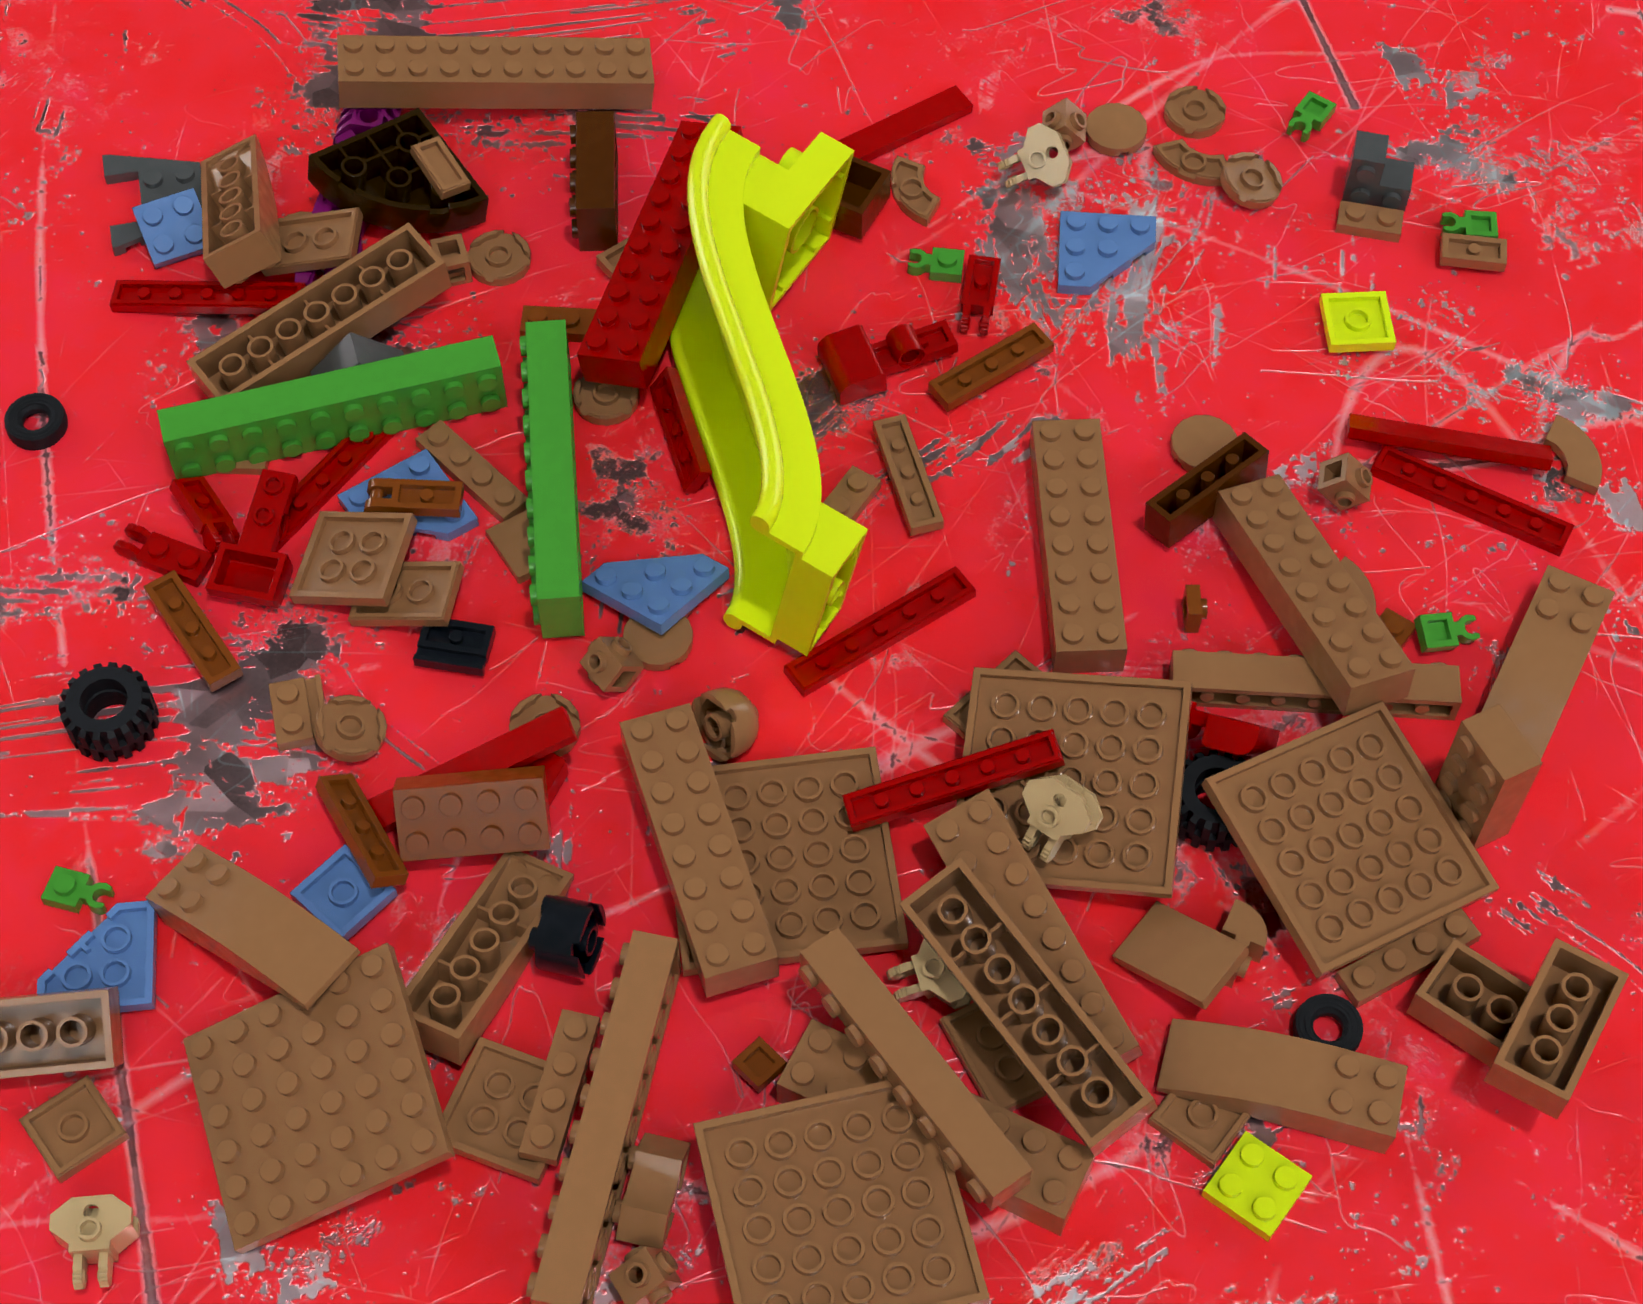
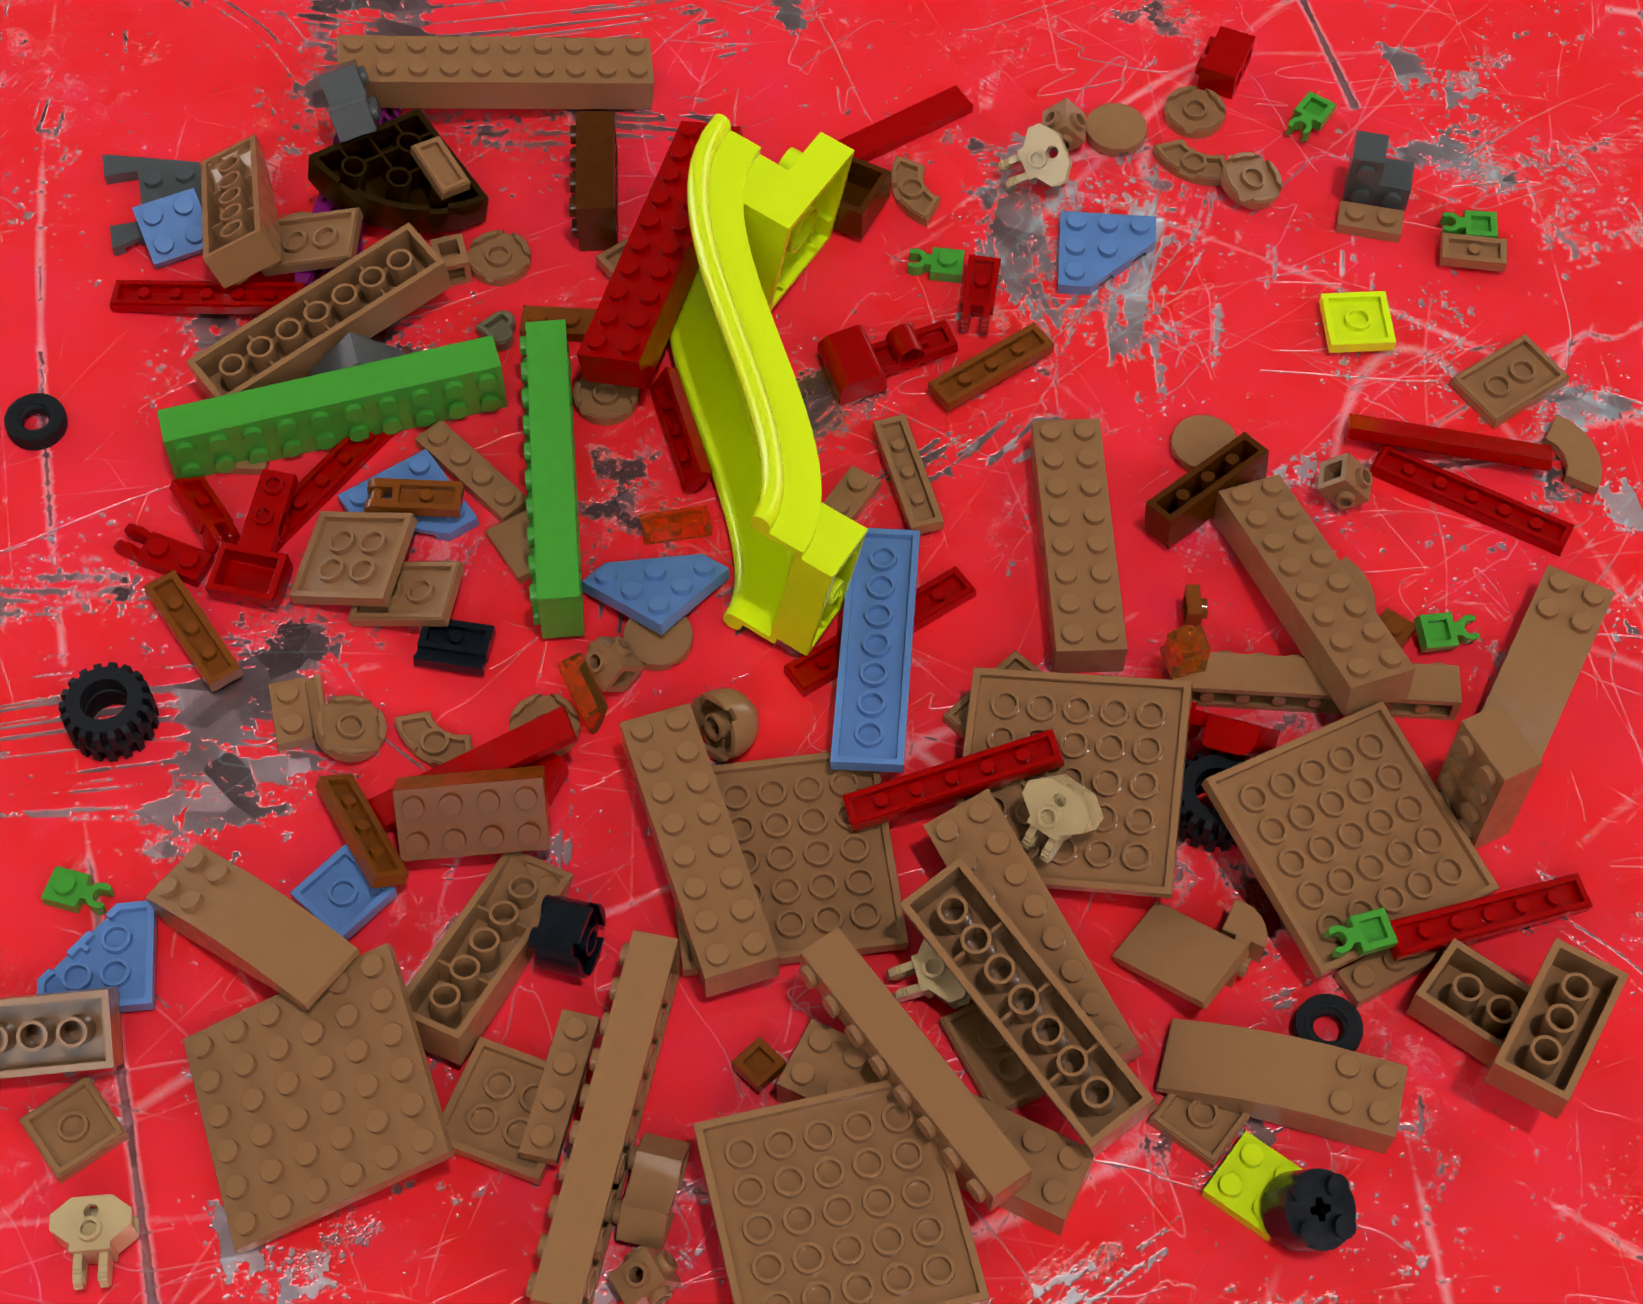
none -> dark grey brick [318,59,382,143]
none -> medium nougat tile [394,711,473,768]
none -> dark tan tile [475,310,516,351]
none -> clear orange slope [557,653,608,734]
none -> clear orange slope [639,505,712,545]
none -> medium blue plate [830,528,920,773]
none -> clear orange brick [1160,625,1211,679]
none -> red brick [1195,26,1256,100]
none -> black brick [1261,1168,1356,1252]
none -> bright green plate [1324,907,1398,958]
none -> red tile [1389,873,1593,962]
none -> medium nougat tile [1449,334,1570,429]

